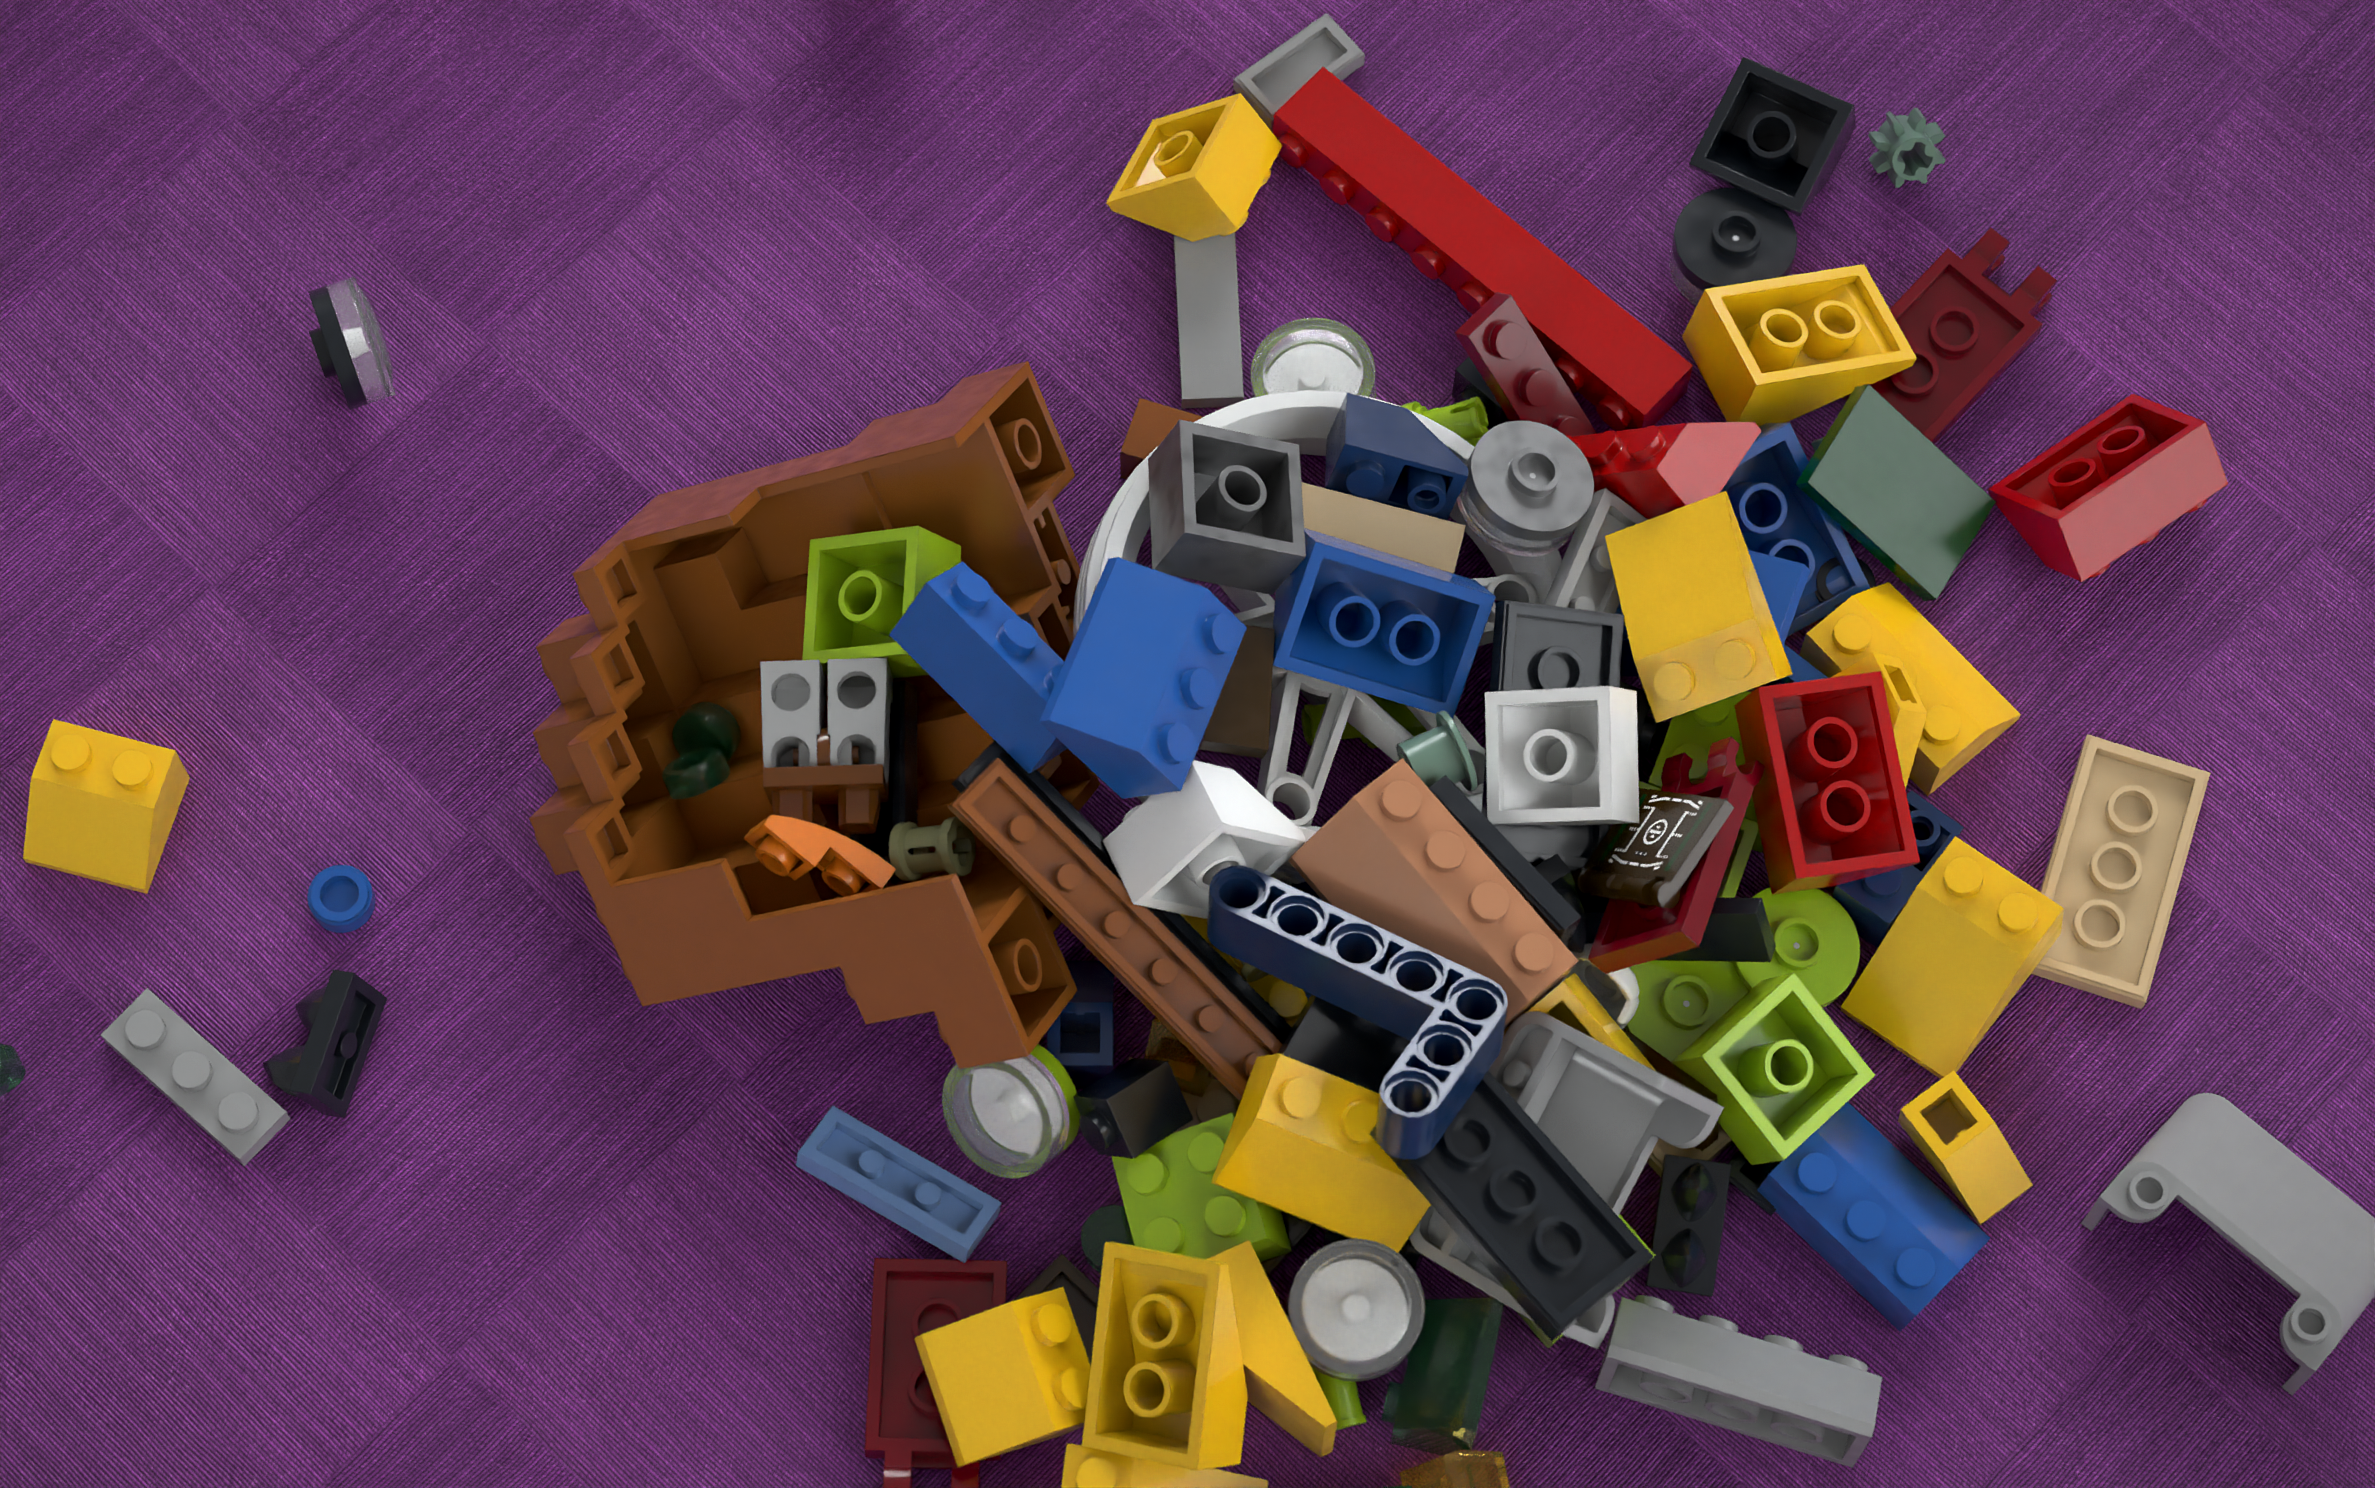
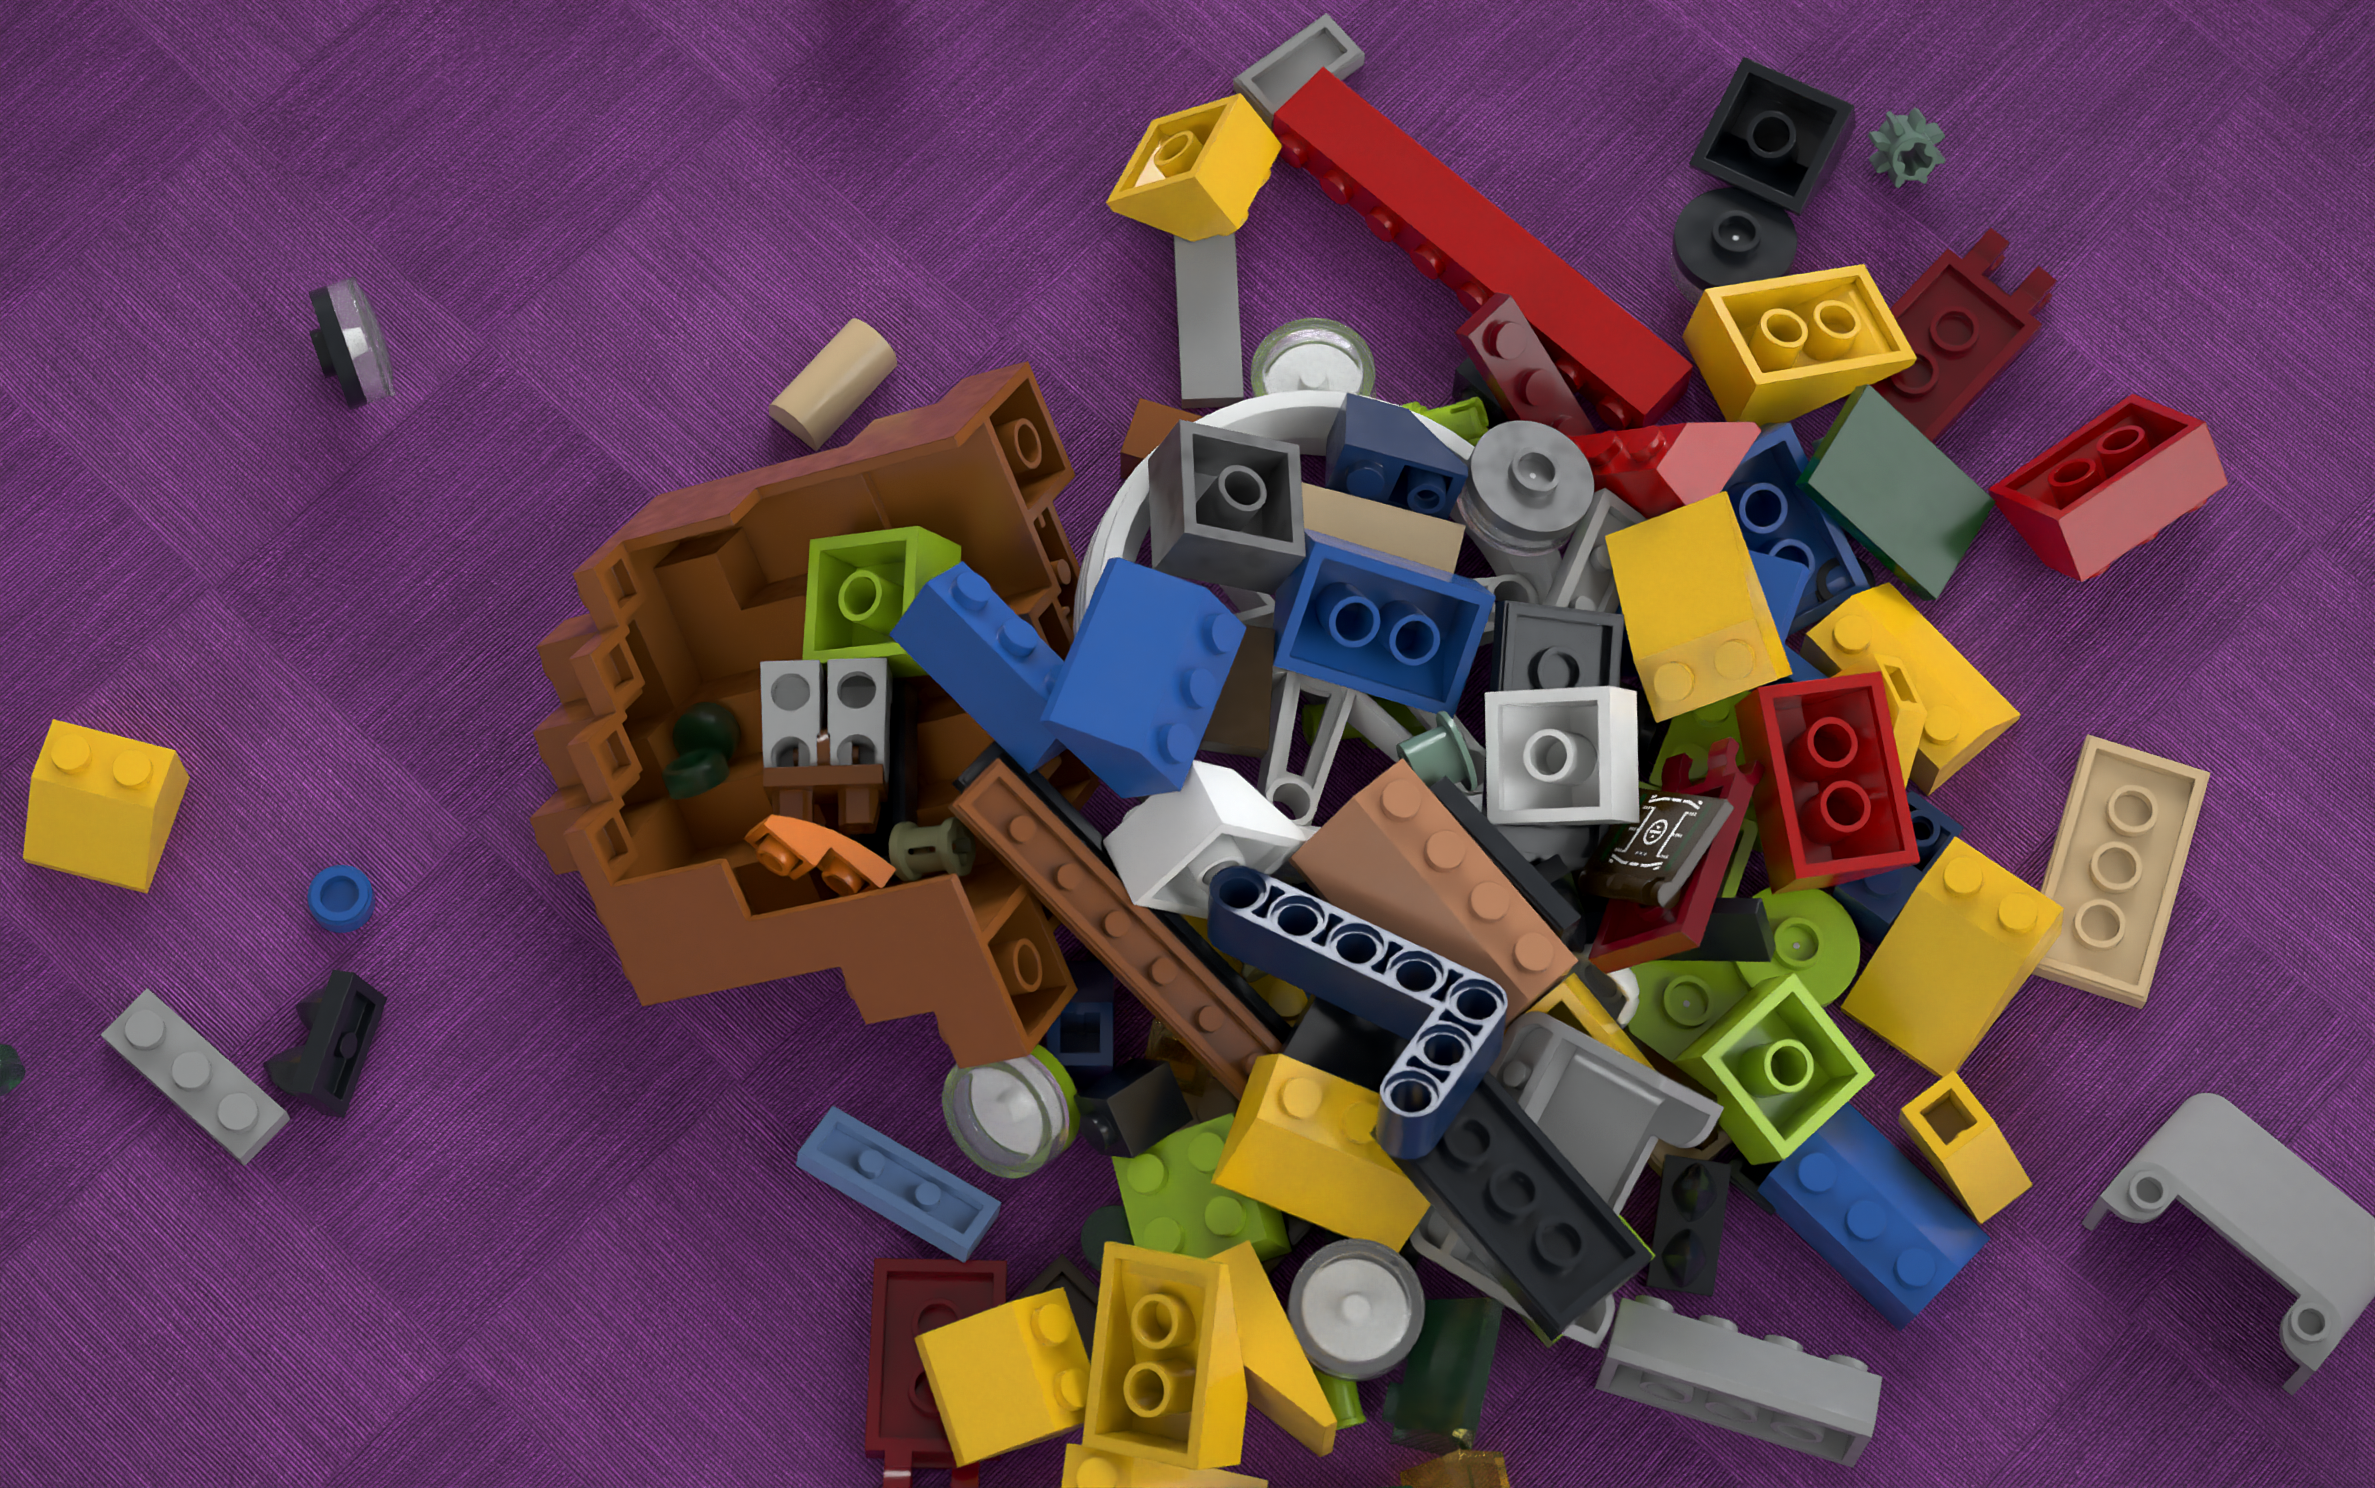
none -> tan brick [768,318,897,451]

